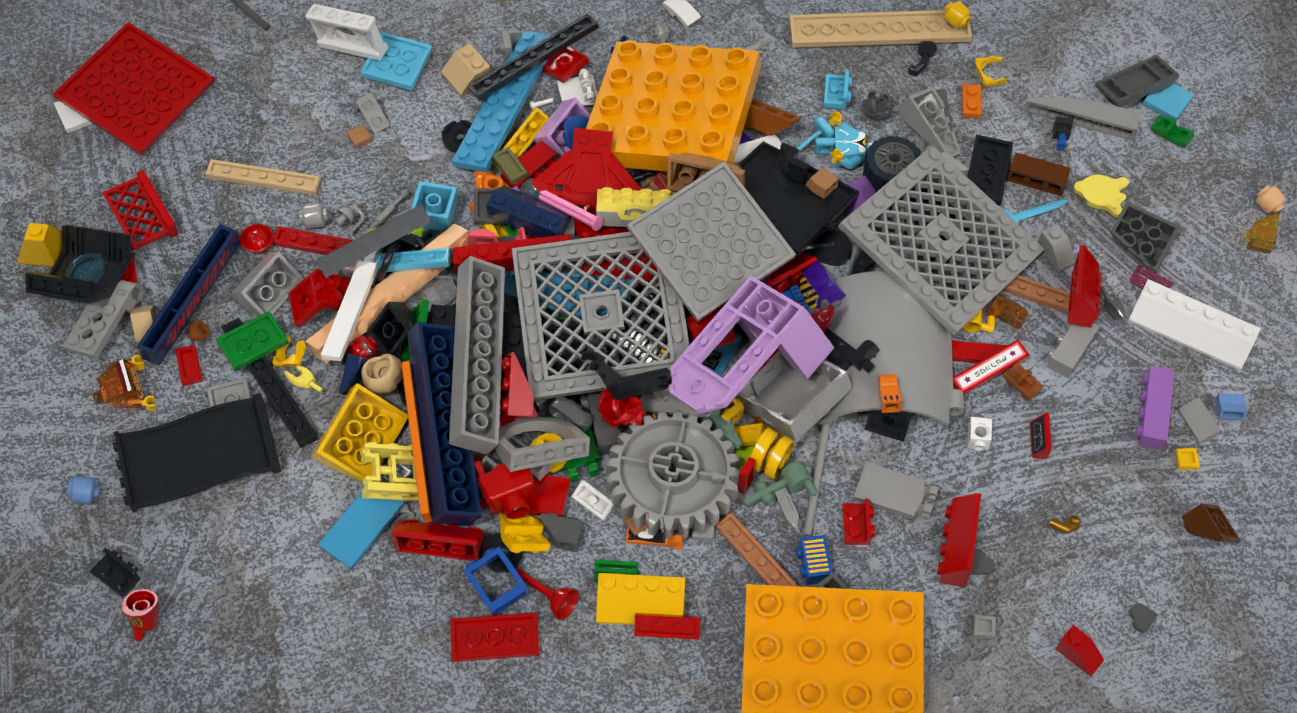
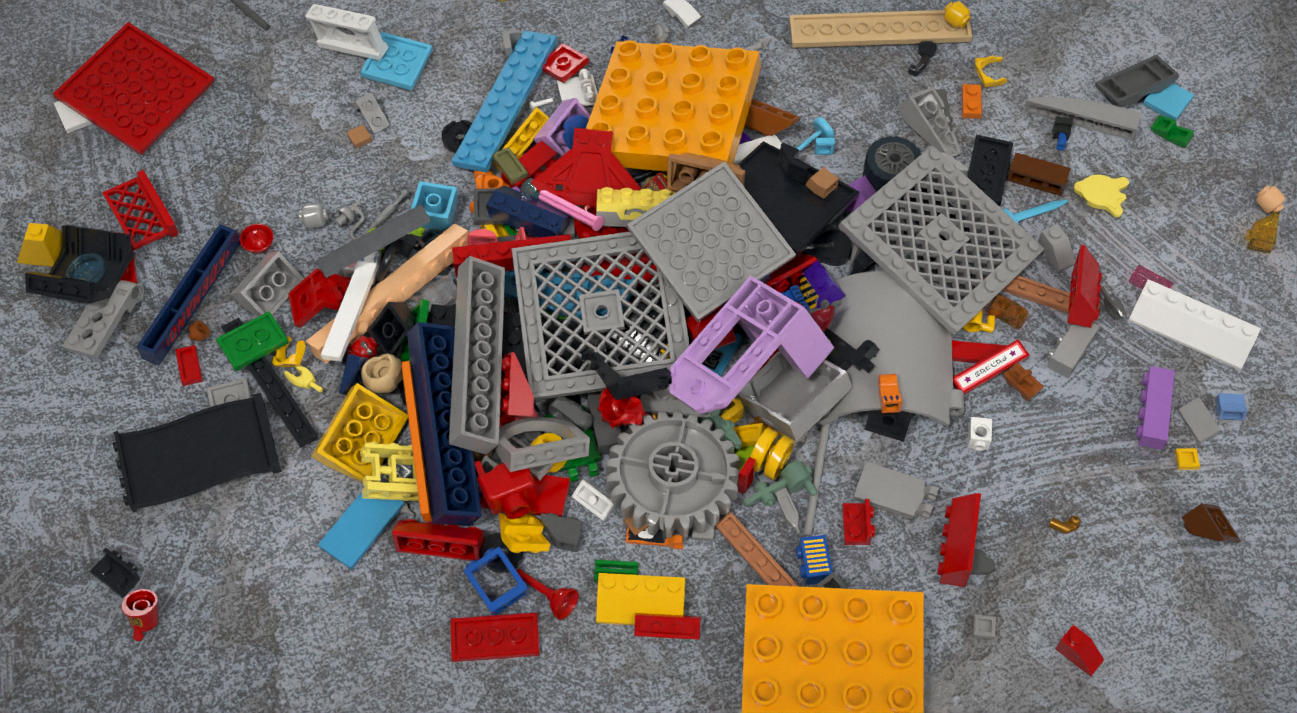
medium blue head [67,476,100,505] -> none
clear orange torso [93,355,156,411] -> none
tan slope [130,305,155,343] -> none
tan tile [205,159,321,195] -> none
red tile [272,226,352,255] -> none
medium azure tile [375,248,453,272] -> none
tan slope [441,43,491,97] -> none
black plate [468,13,599,101] -> none
medium azure bracket [823,69,852,109] -> none
medium azure torso [829,111,872,169] -> none
dark grey hair [862,91,893,119] -> none
slope [1030,413,1052,459] -> none
dark grey wedge [1110,202,1180,274] -> none
dark grey tile [1129,603,1158,632] -> none

